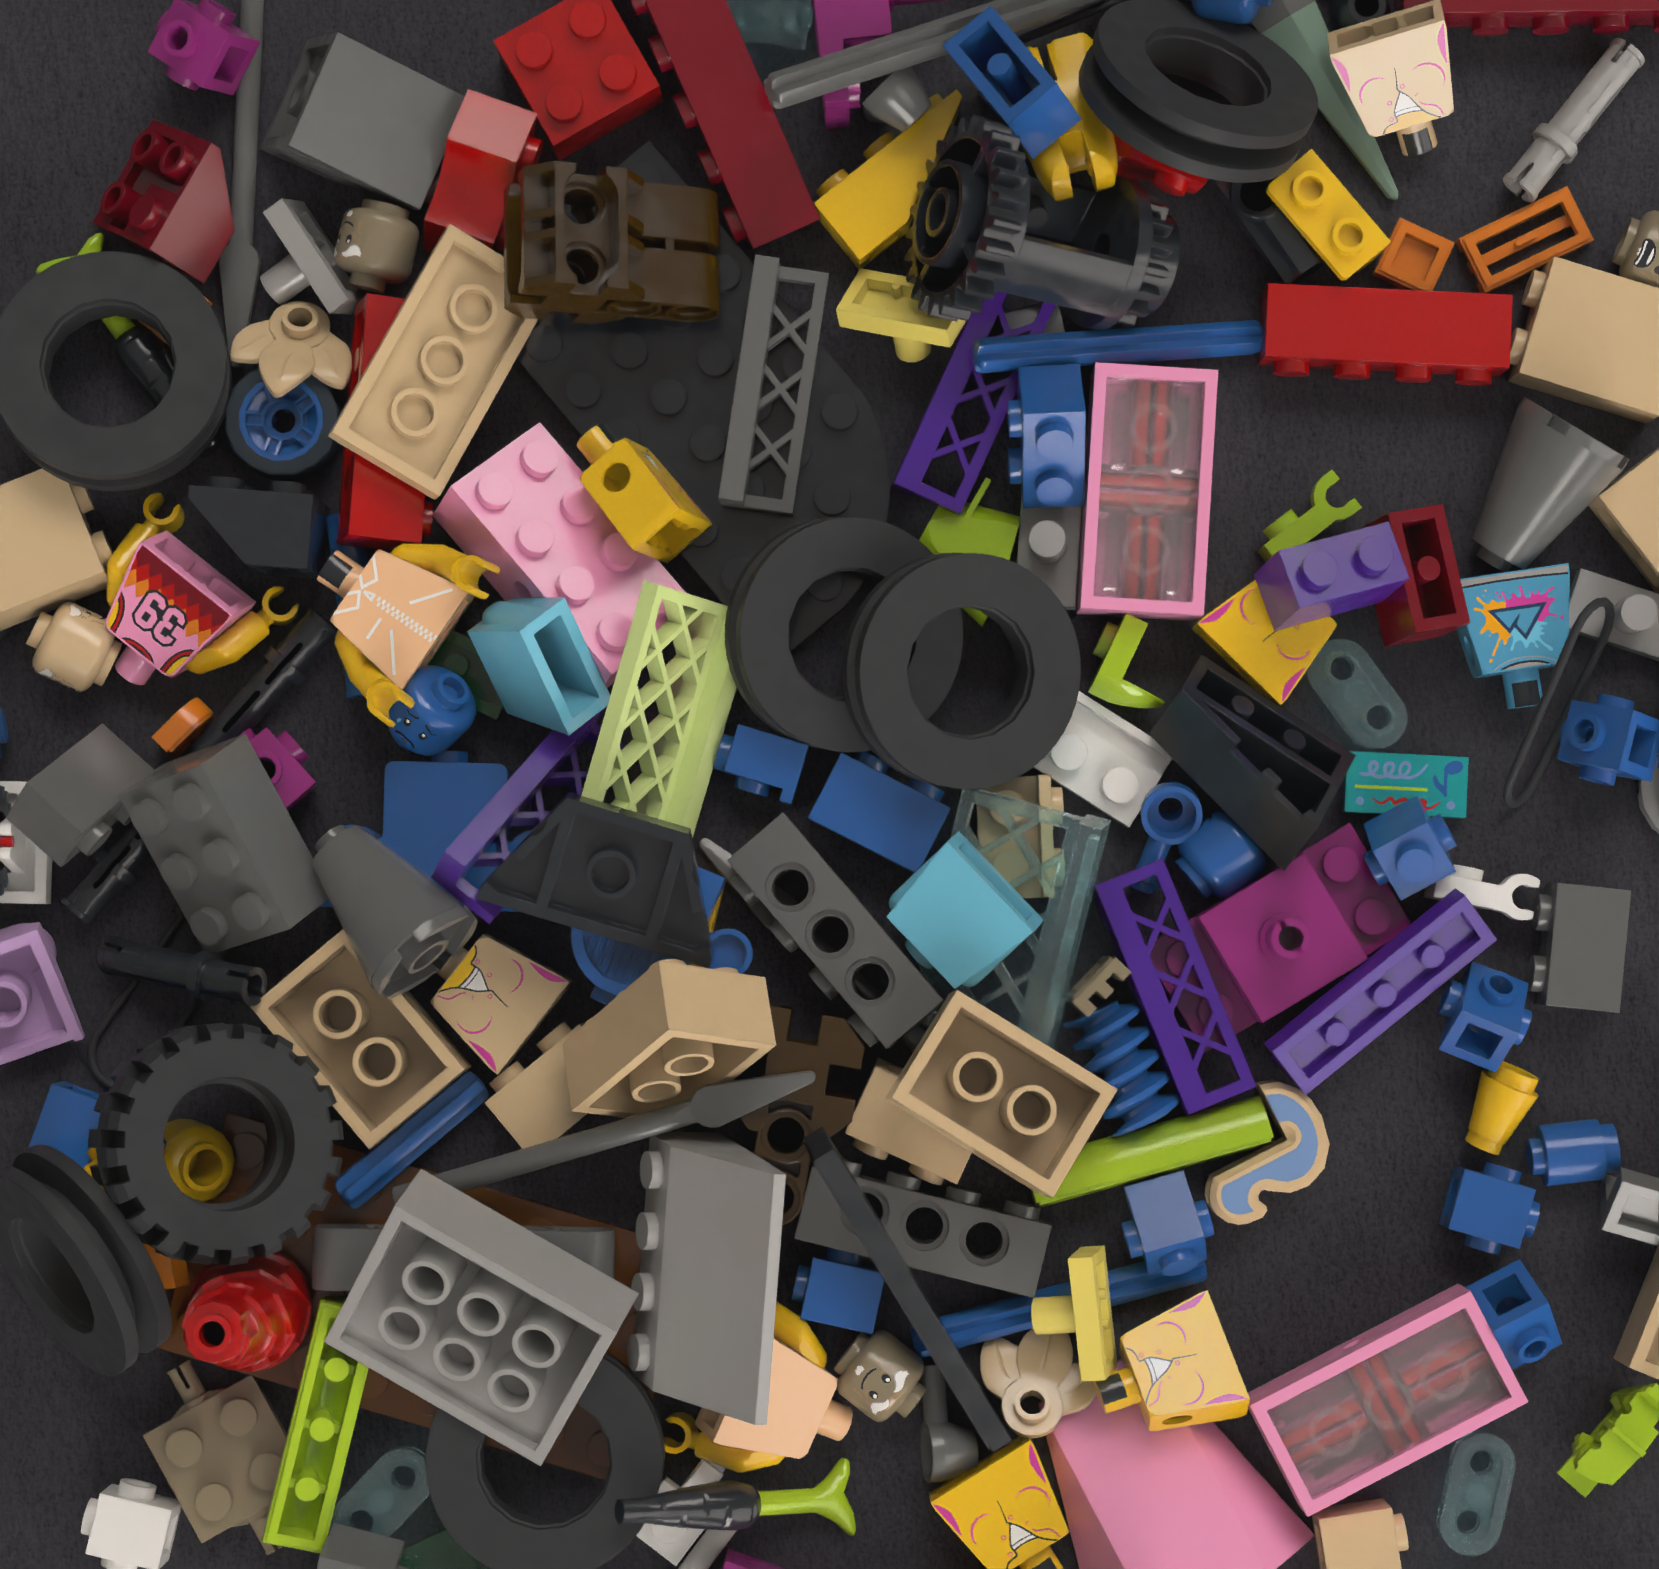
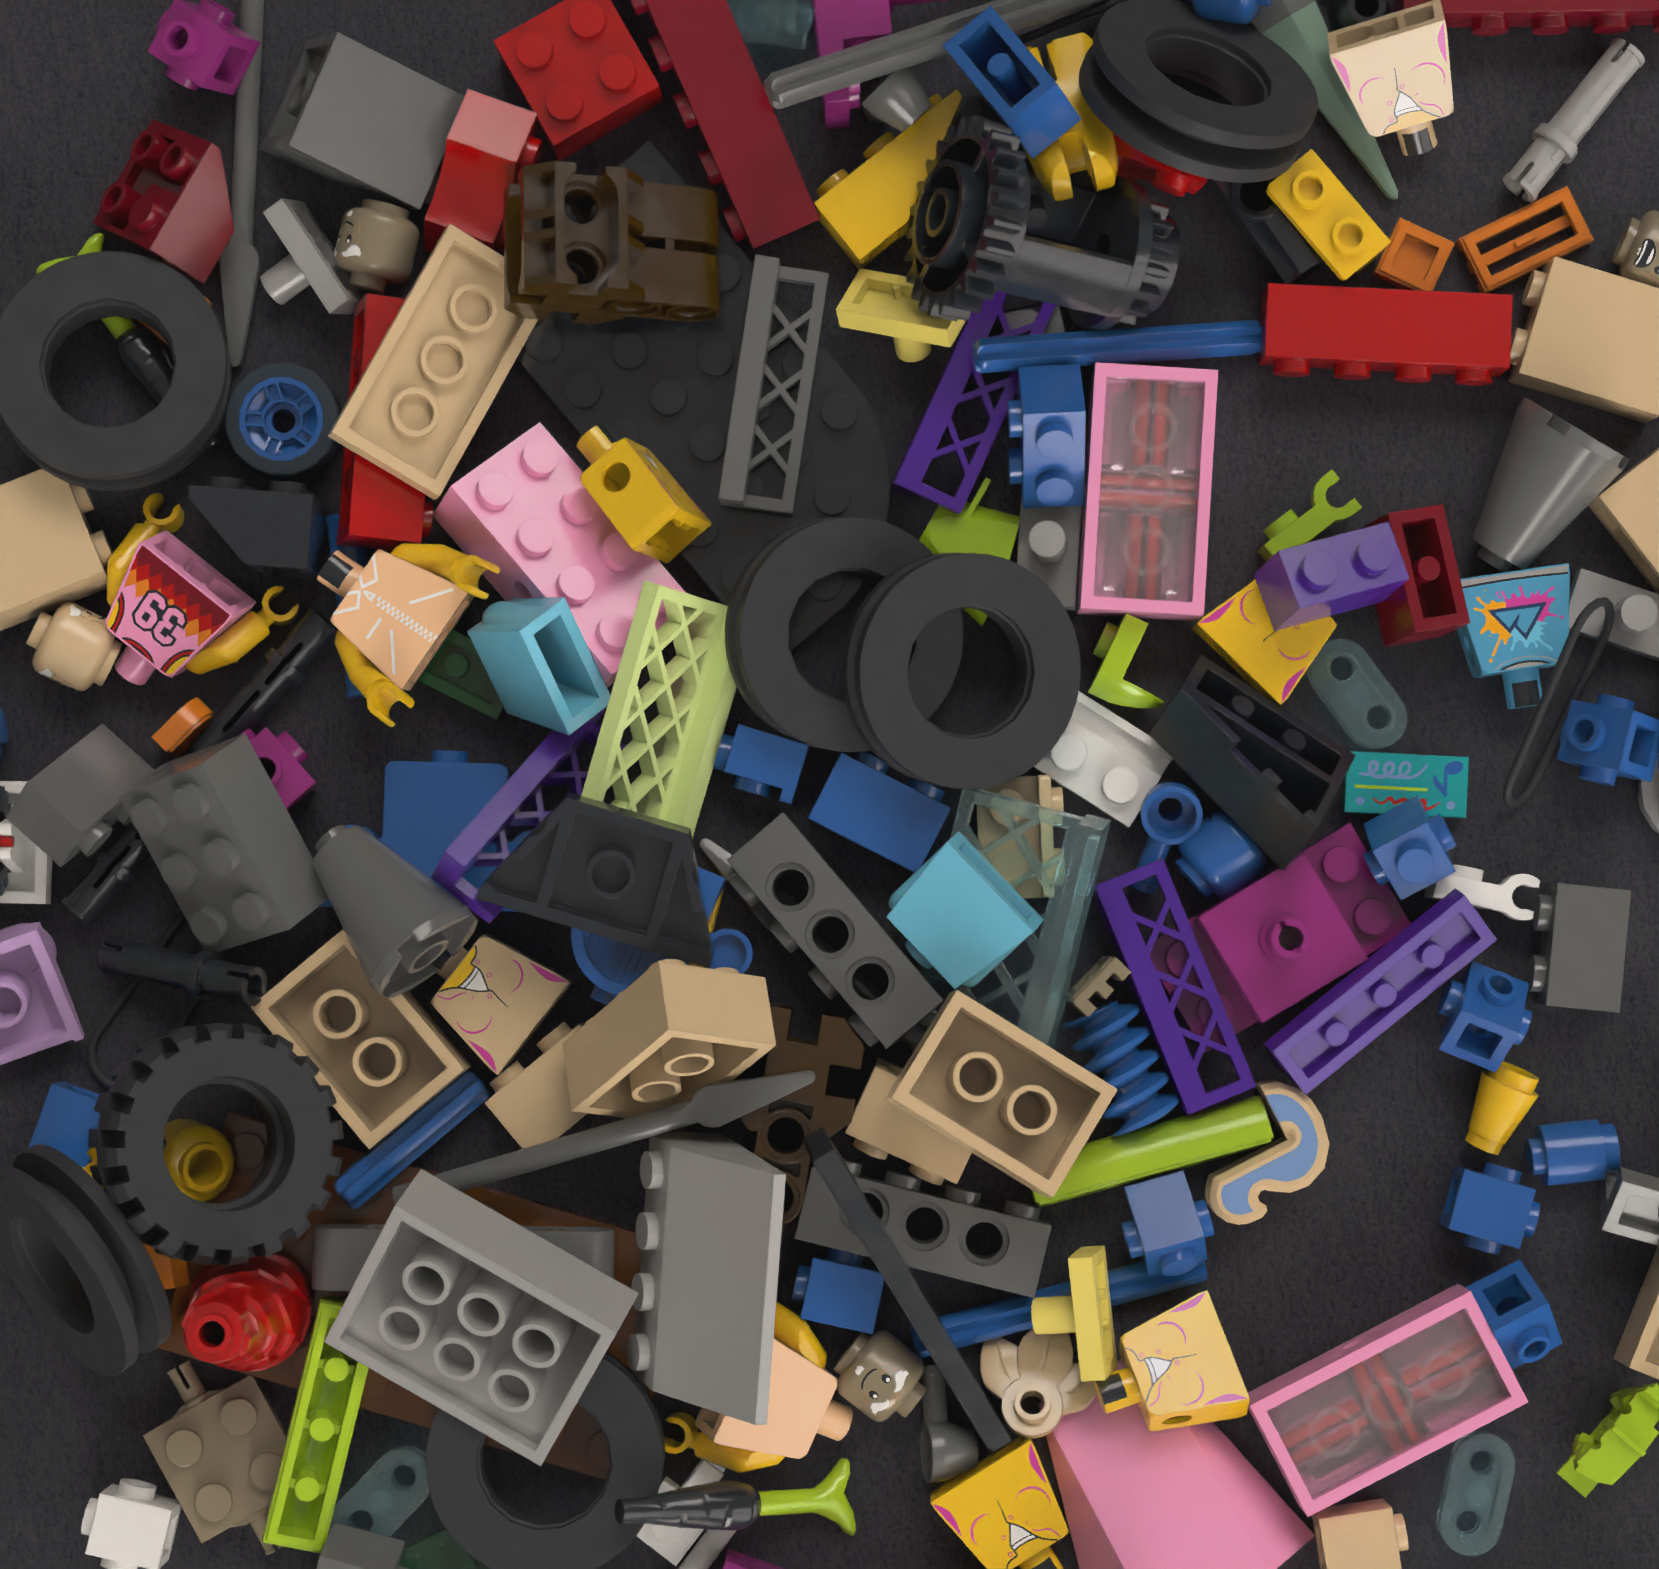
tan plate [230,301,352,398] -> none
blue head [388,665,476,756] -> none

